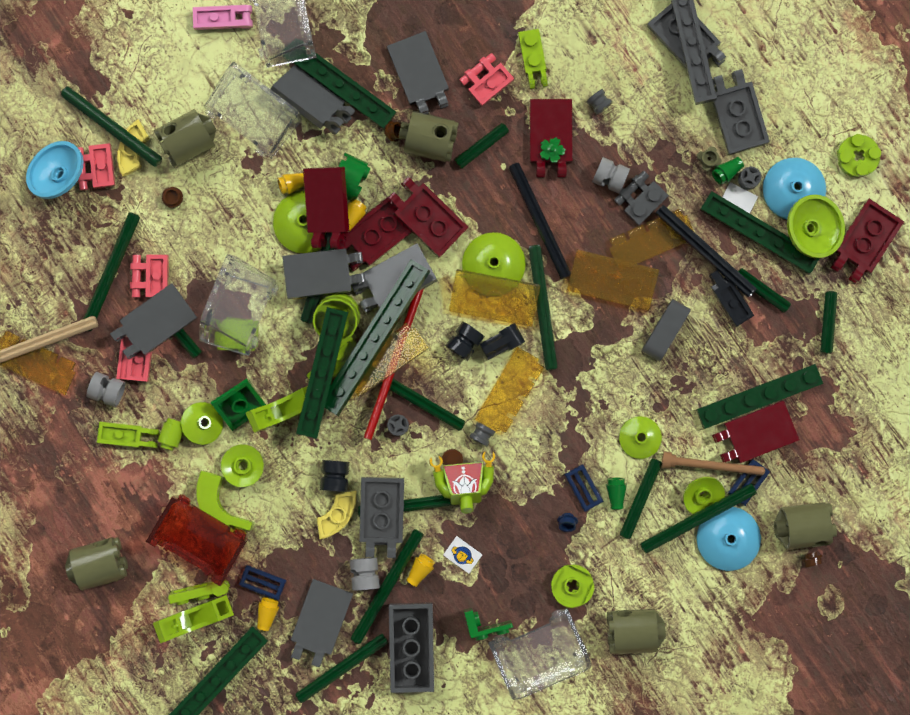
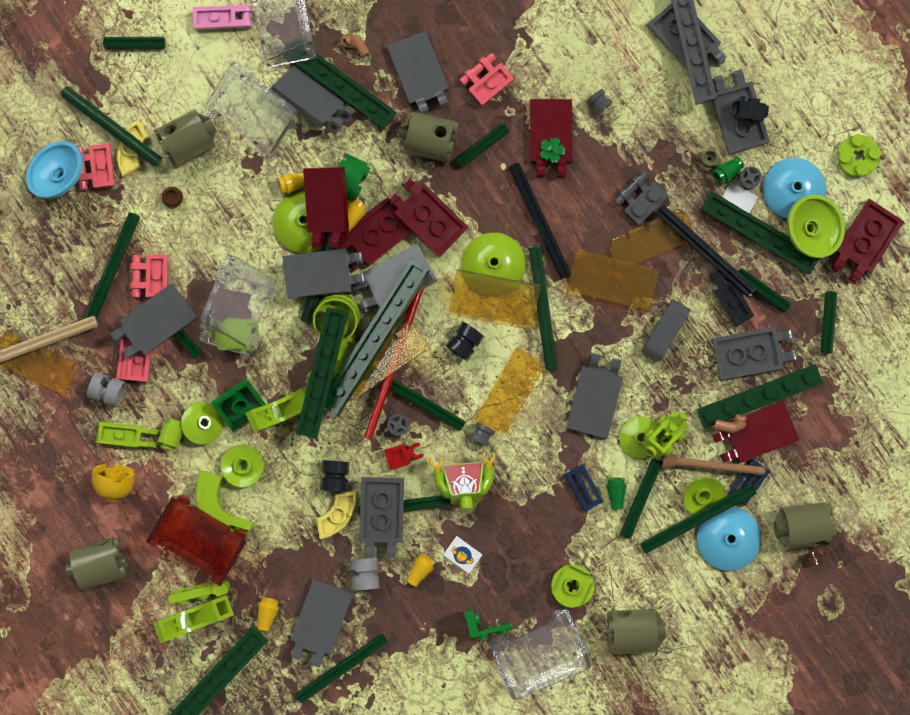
dark blue tile [239,565,287,601] -> none
dark green axle [351,529,424,644] -> none
reddish brown plate [384,121,401,142] -> none
dark grey brick [389,602,434,693] -> none
reddish brown plate [442,449,463,465] -> none
black piece [480,323,525,360] -> none
lime hinge [518,29,548,89] -> none
dark blue plate [557,513,578,532] -> none
light grey wheel [592,157,630,194] -> none
none -> yellow cylinder [92,464,135,502]
none -> dark green axle [103,37,166,49]
none -> nougat arm [340,34,370,58]
none -> red plate [384,443,424,470]
none -> dark grey tile [566,353,623,439]
none -> lime brick [643,412,689,460]
none -> dark grey tile [712,327,797,381]
none -> nougat arm [715,414,747,433]
none -> black brick [735,96,769,123]

